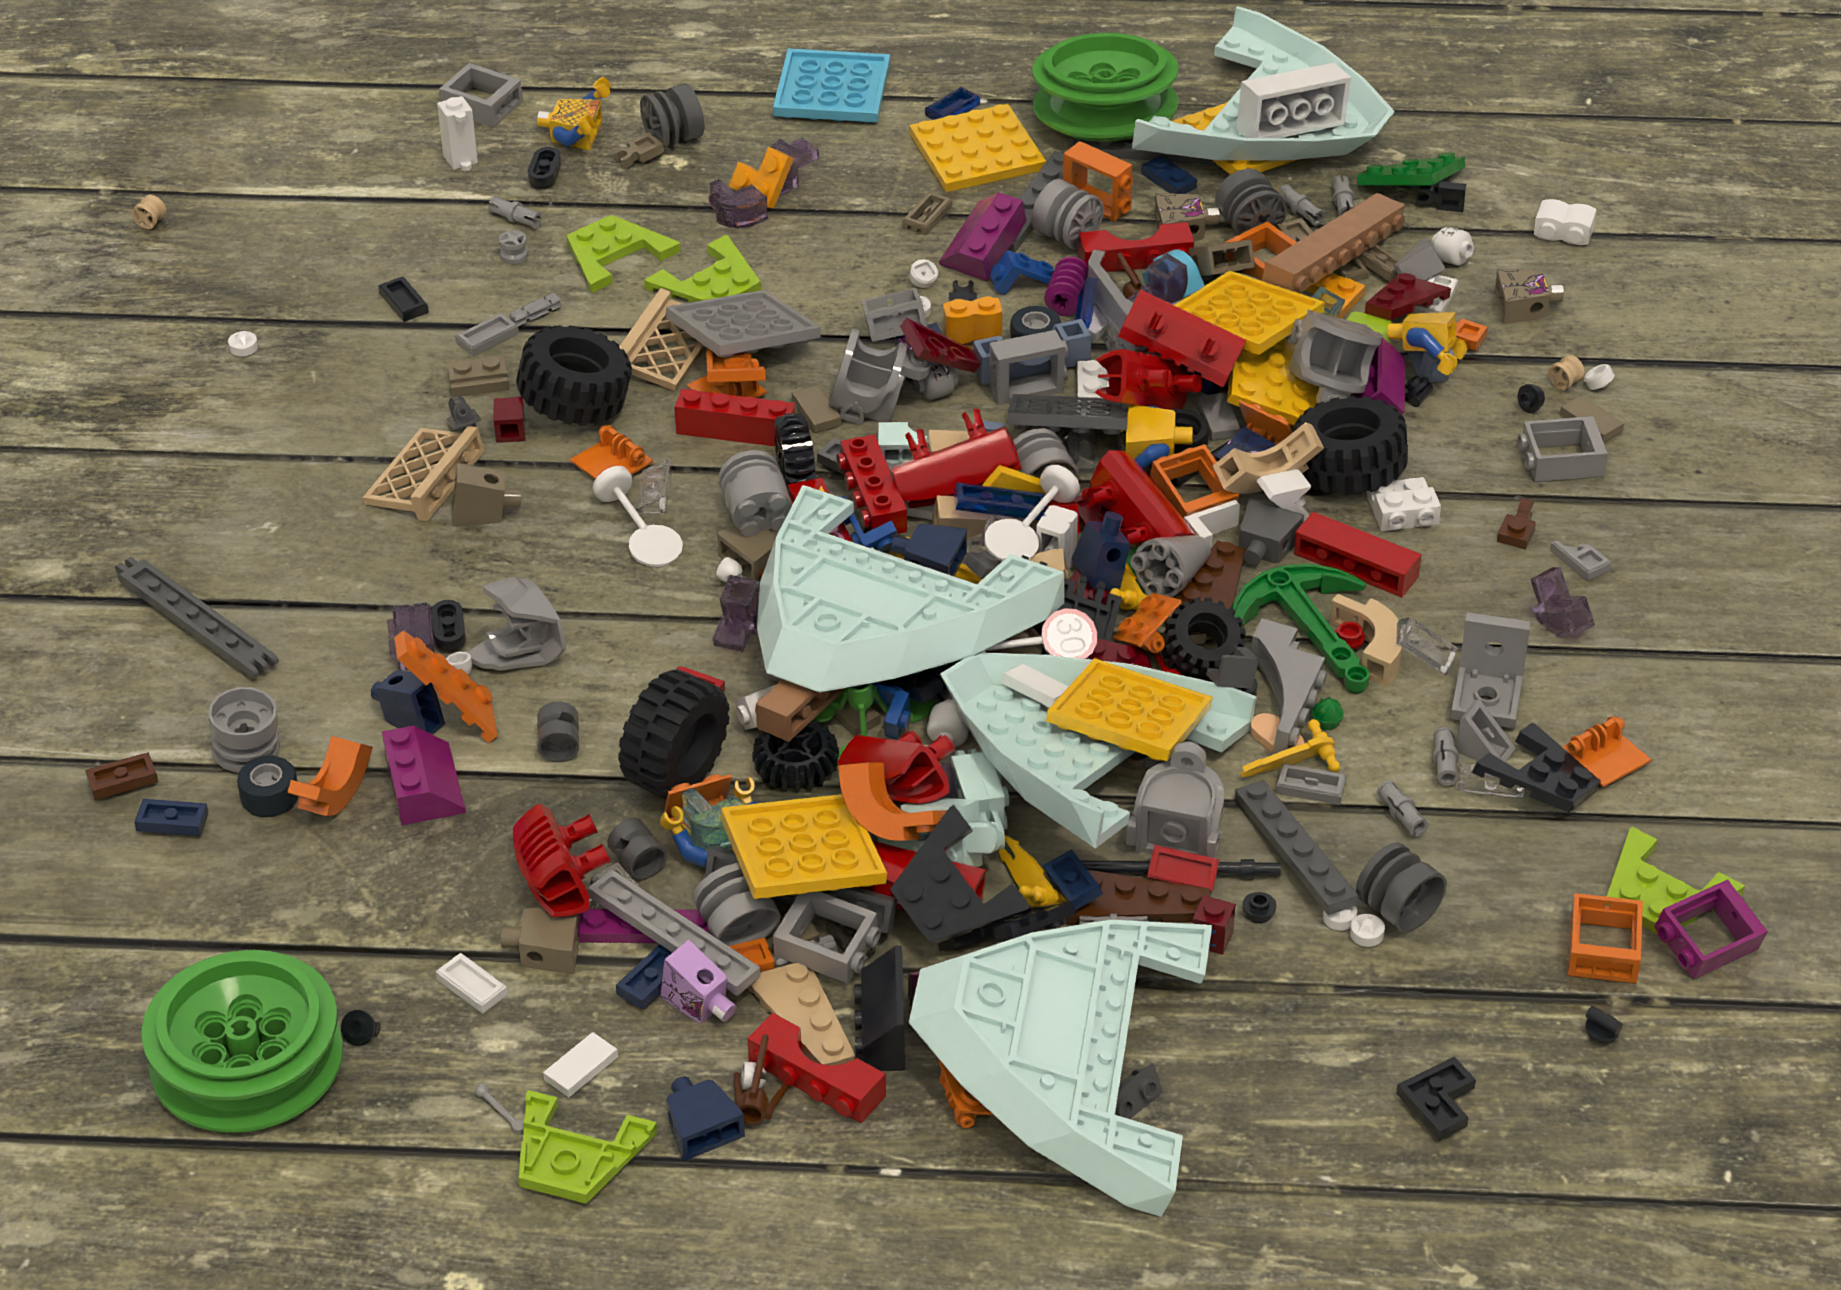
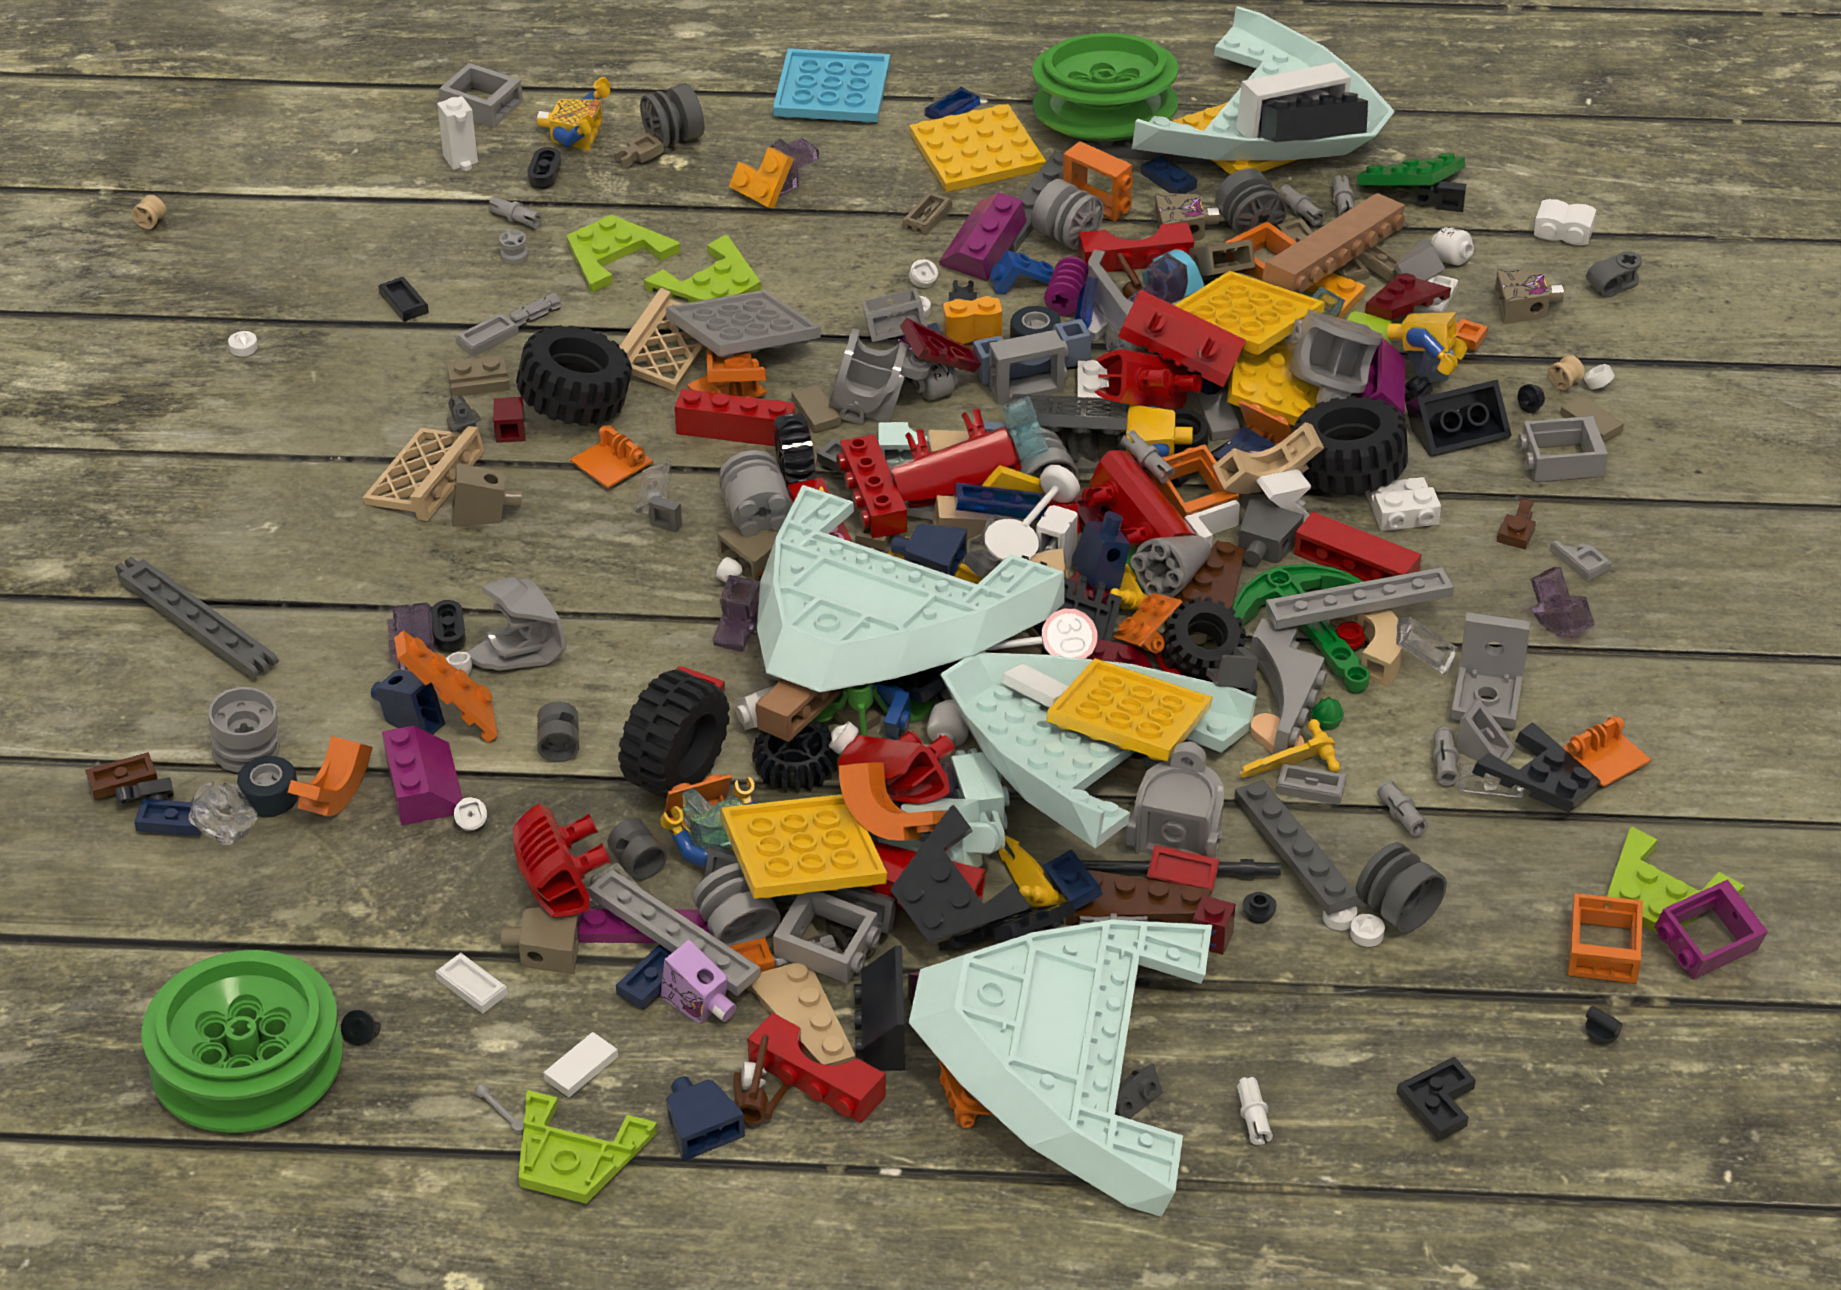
white piece [592,466,683,567] -> none
brick [709,179,768,228] -> none
blue bracket [841,495,899,553] -> none
none -> black plate [115,777,174,805]
none -> clear plate [188,782,257,845]
none -> white tile [454,797,487,831]
none -> flat silver plate [648,495,682,533]
none -> white tile [829,721,858,754]
none -> clear light blue brick [1000,396,1049,461]
none -> light grey pin [1120,430,1175,483]
none -> white axle [1237,1077,1273,1145]
none -> black brick [1261,92,1368,142]
none -> light grey plate [1266,567,1454,629]
none -> black slope [1405,379,1512,456]
none -> dark grey piece [1586,251,1642,298]

